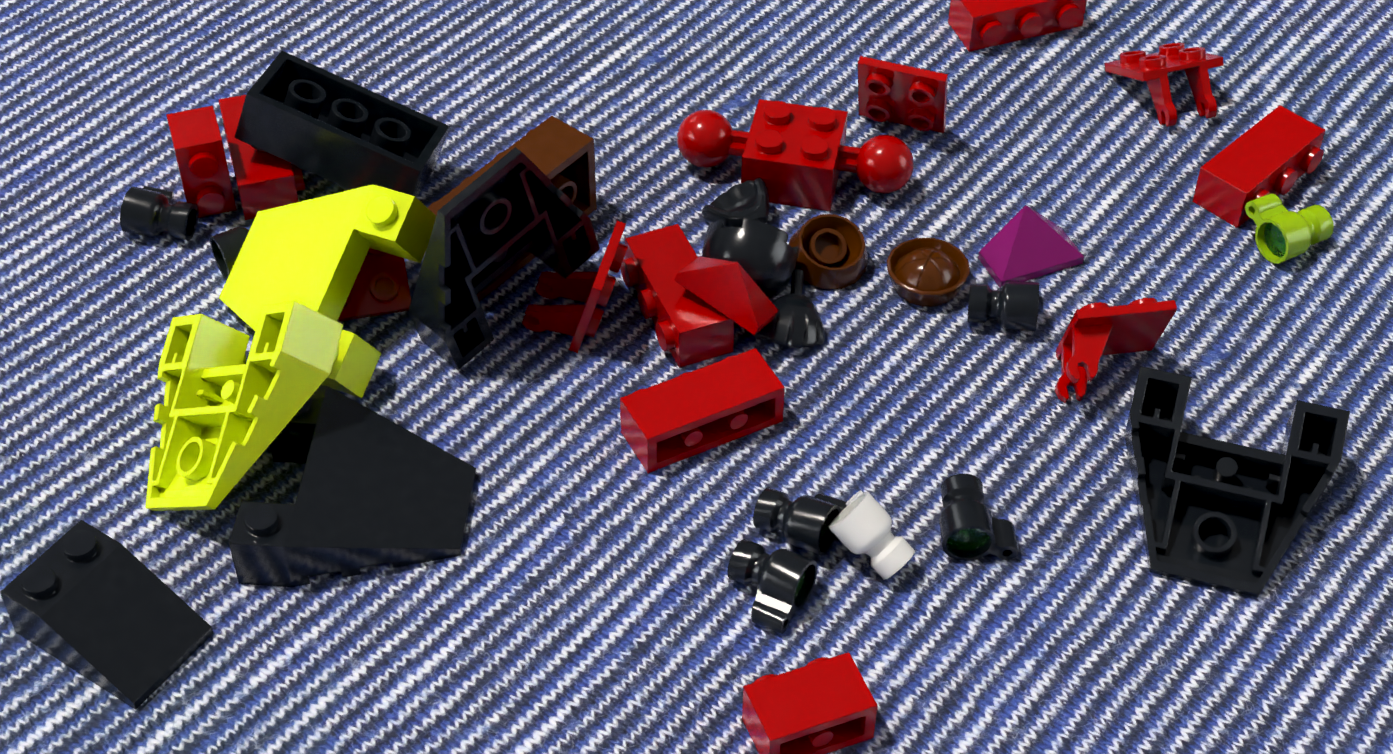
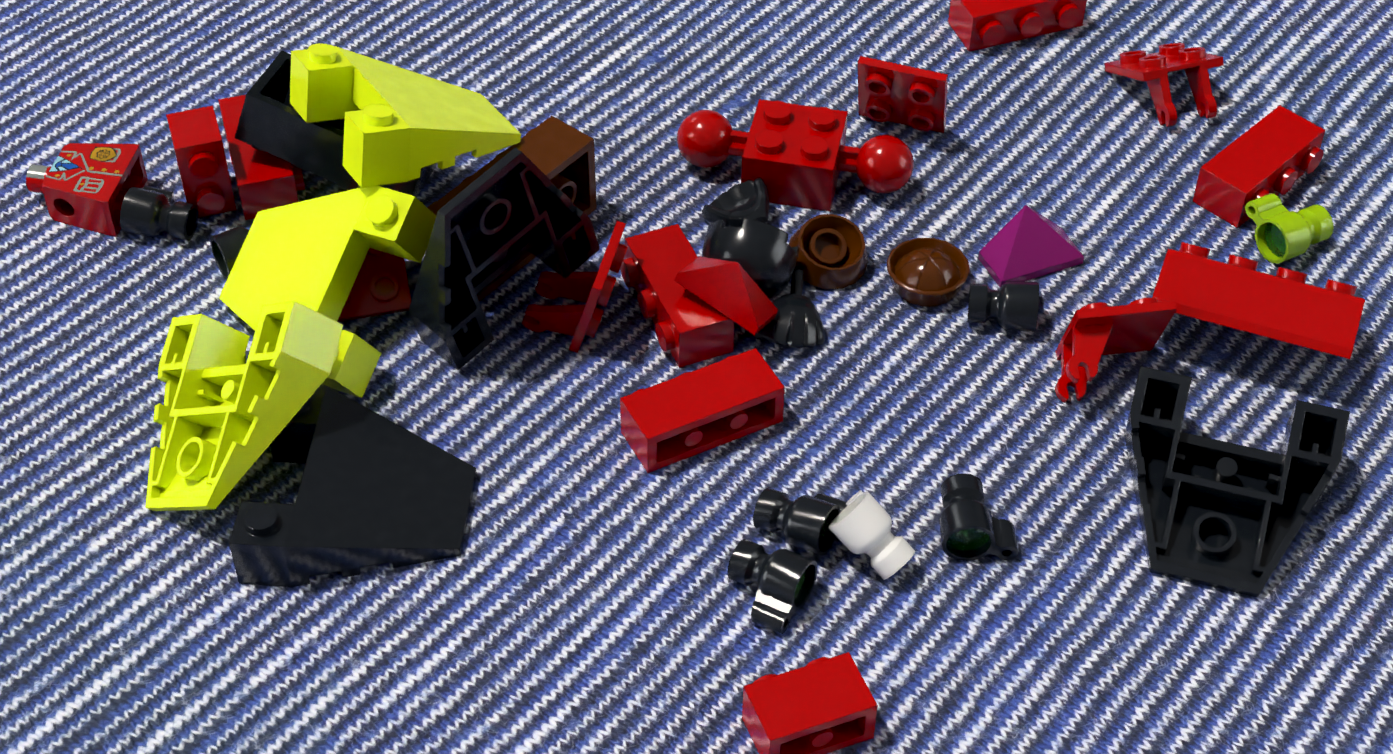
black slope [0,520,214,710] -> none
none -> red torso [26,143,148,237]
none -> neon yellow wedge [290,43,521,188]
none -> red slope [1152,242,1365,359]

